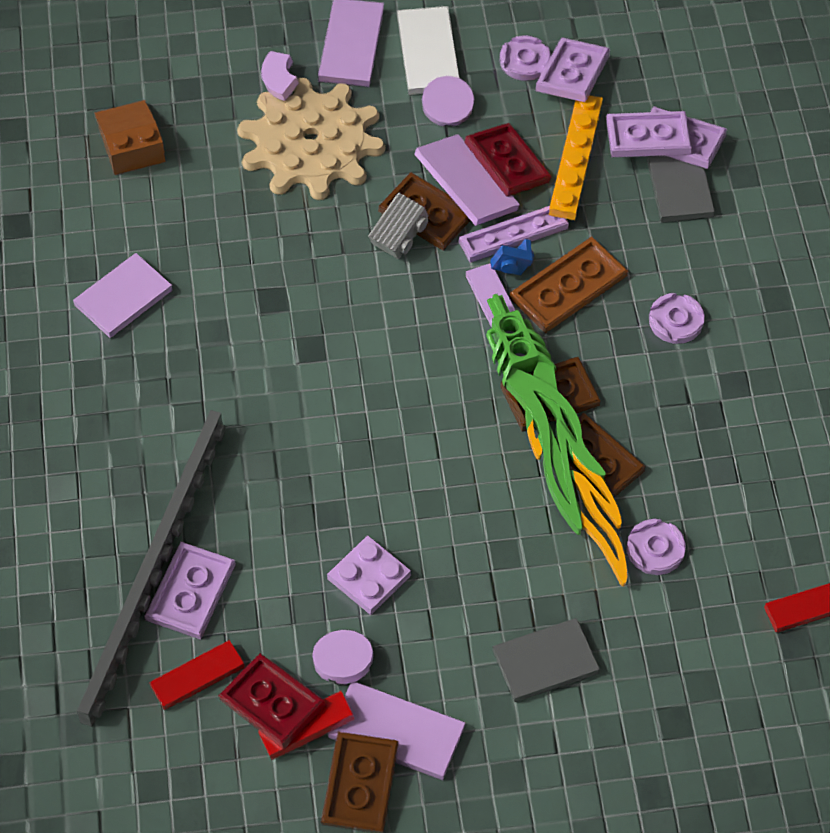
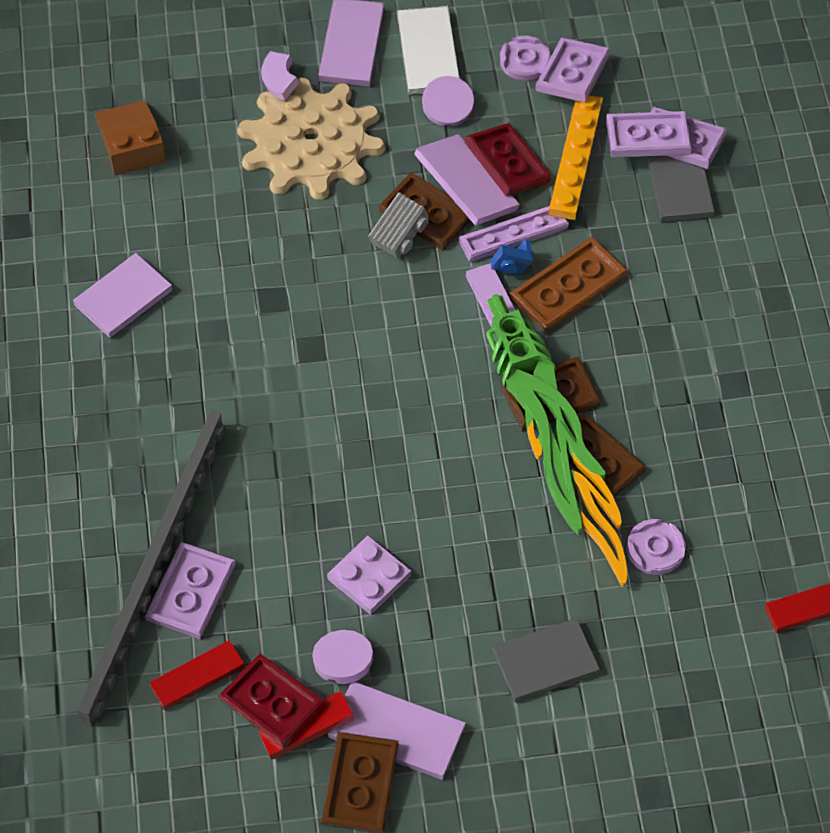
lavender tile [649,293,704,344] -> none

